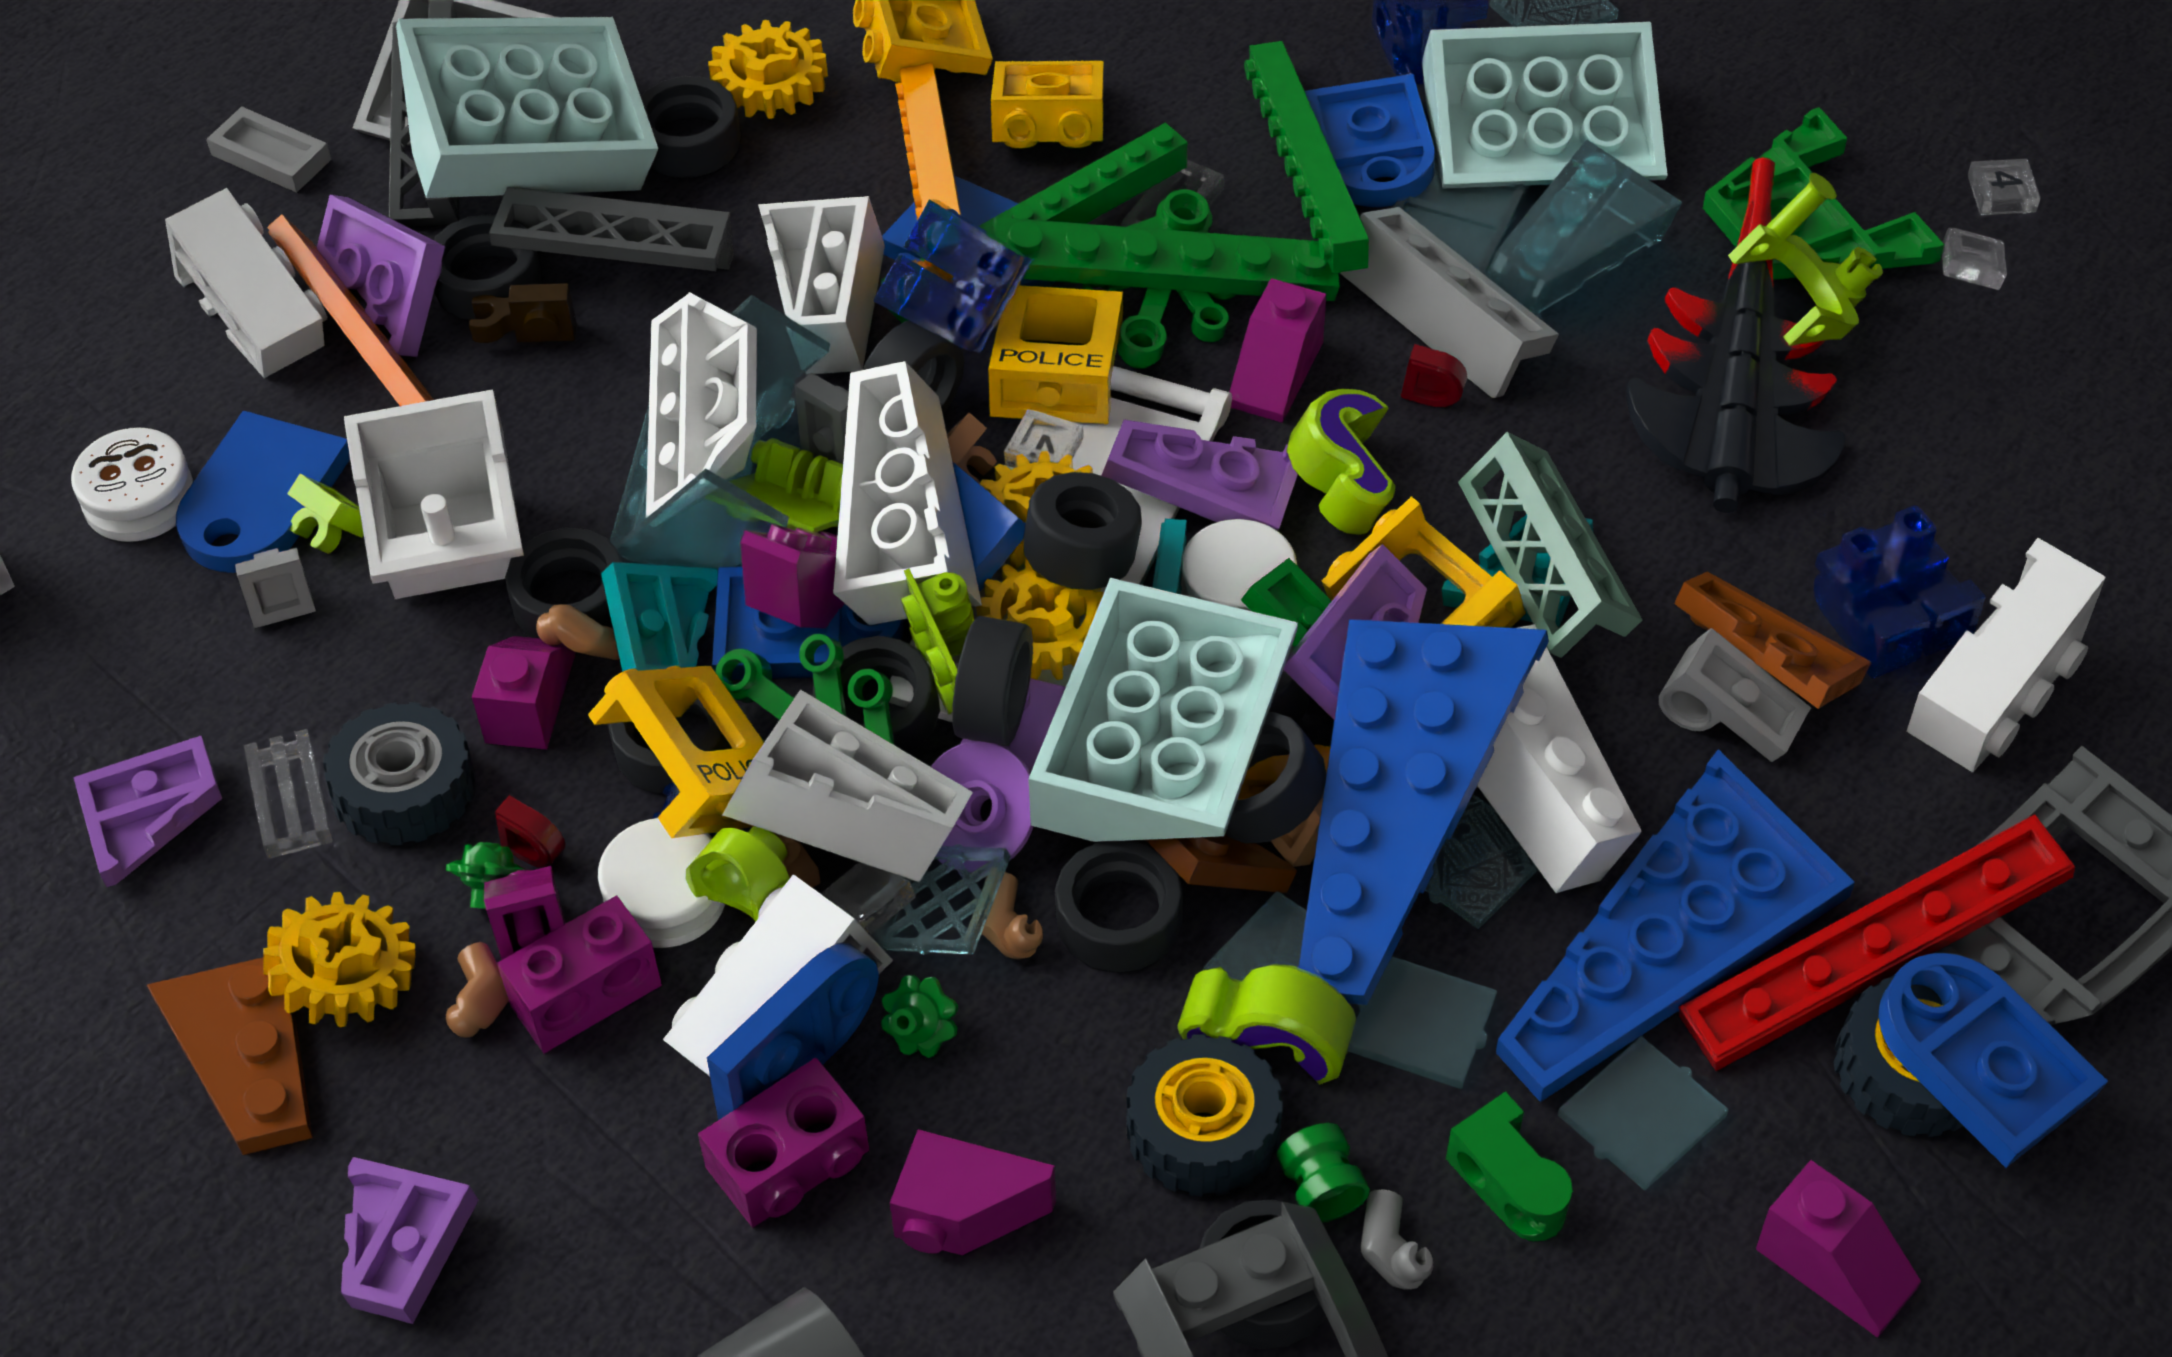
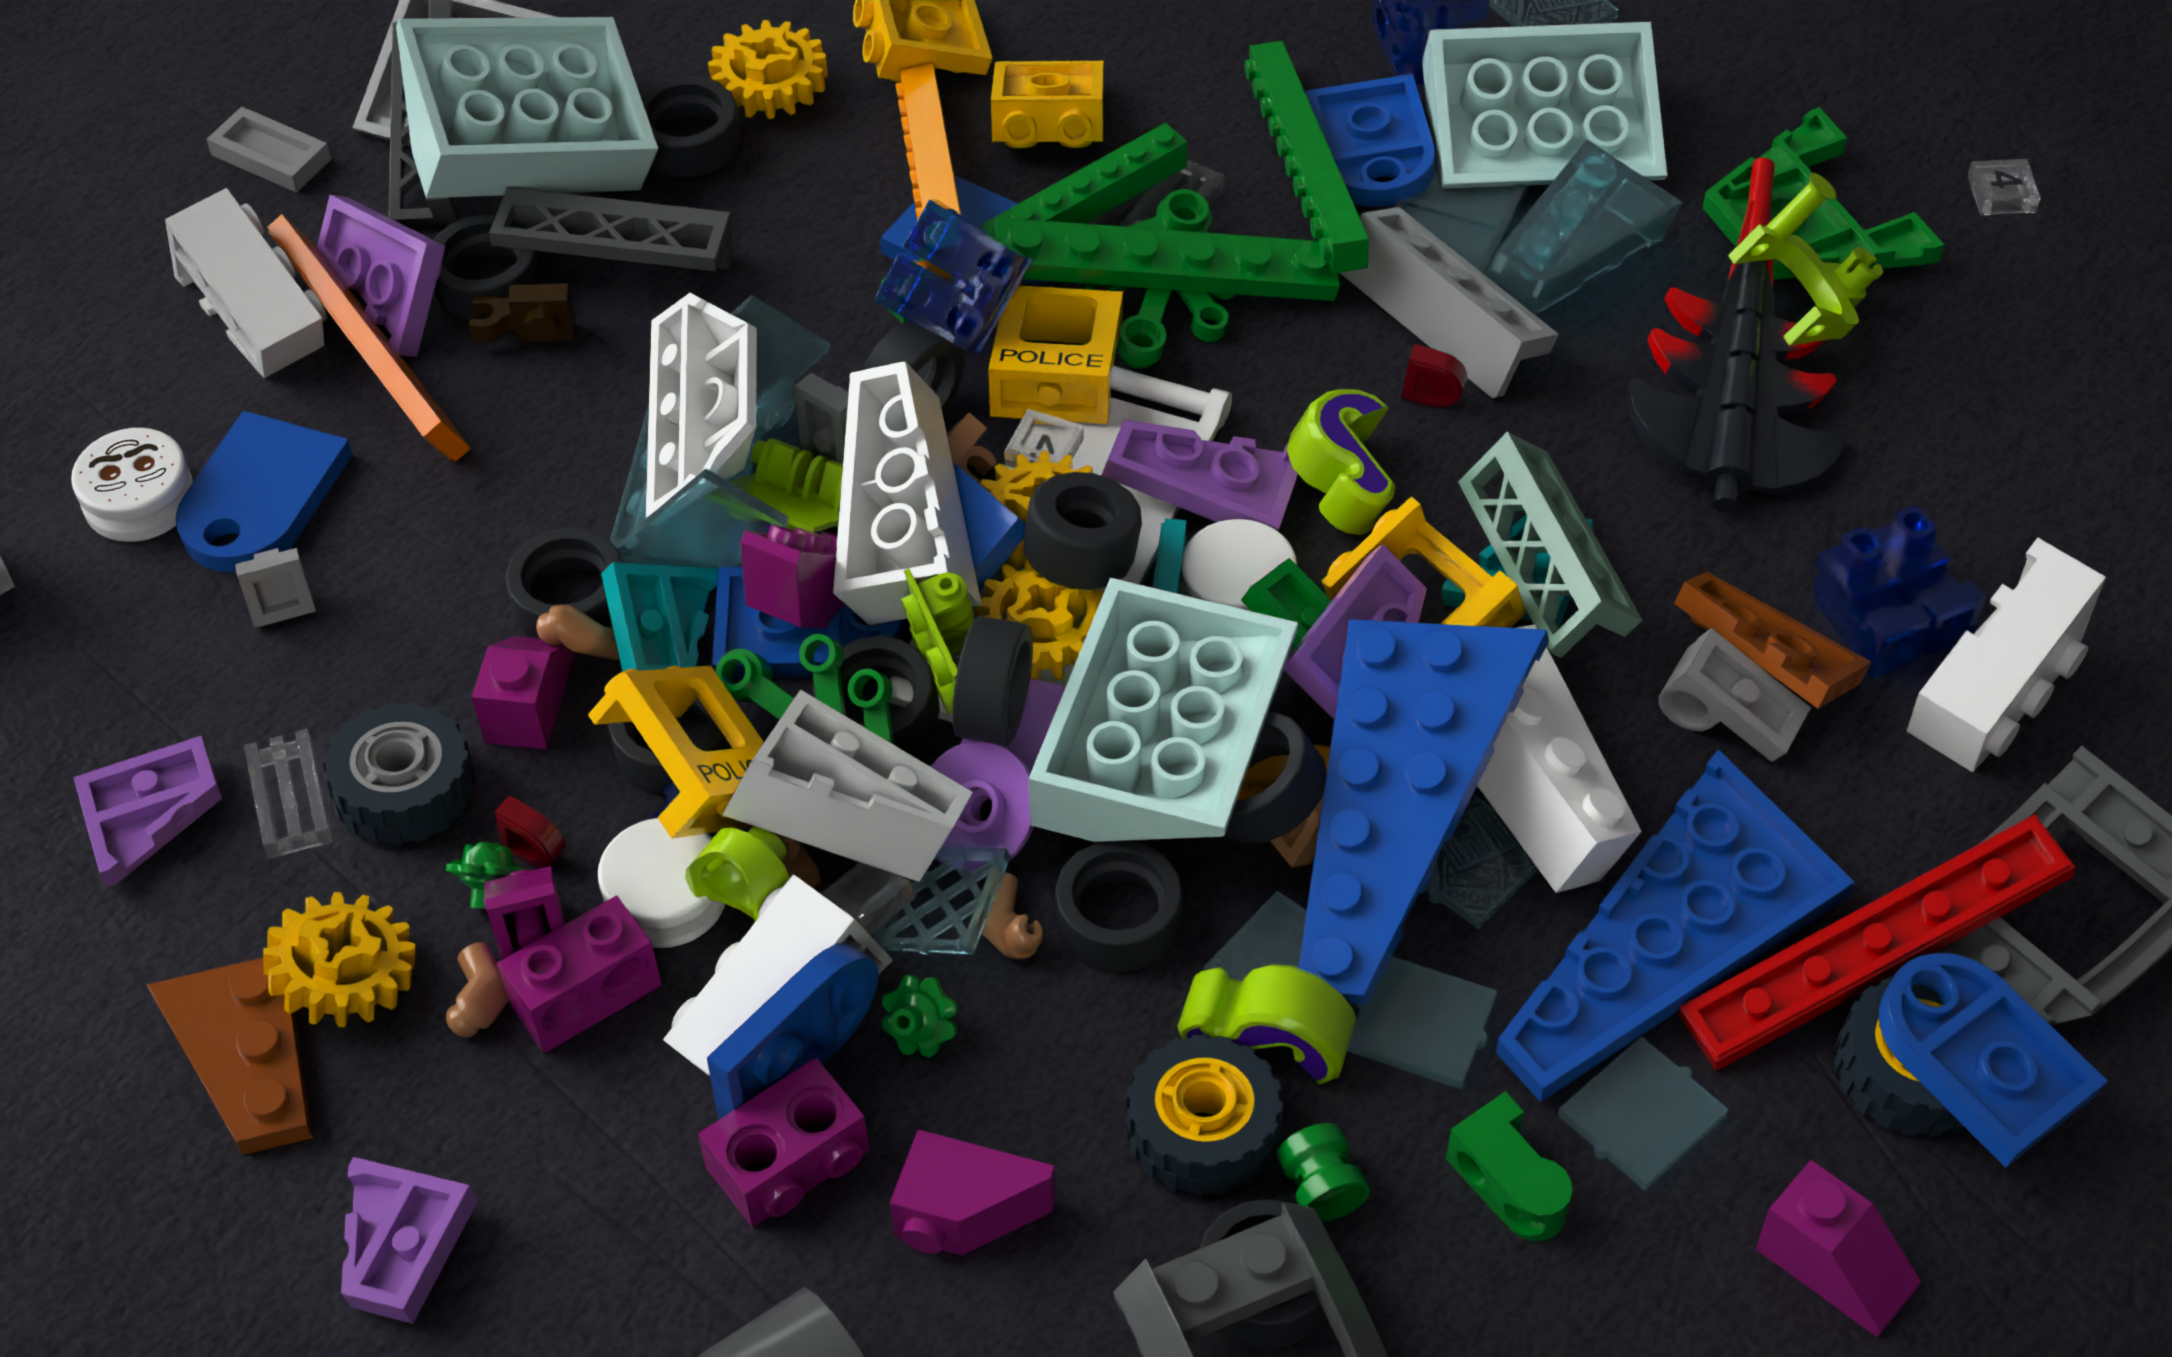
lime tile [287,473,364,554] -> none
white piece [344,389,524,599] -> none
white wedge [758,196,885,374] -> none
reddish brown wing [1146,834,1297,893] -> none
magenta slope [1230,278,1326,423] -> none
light grey arm [1361,1189,1433,1290] -> none
clear tile [1942,227,2007,290] -> none

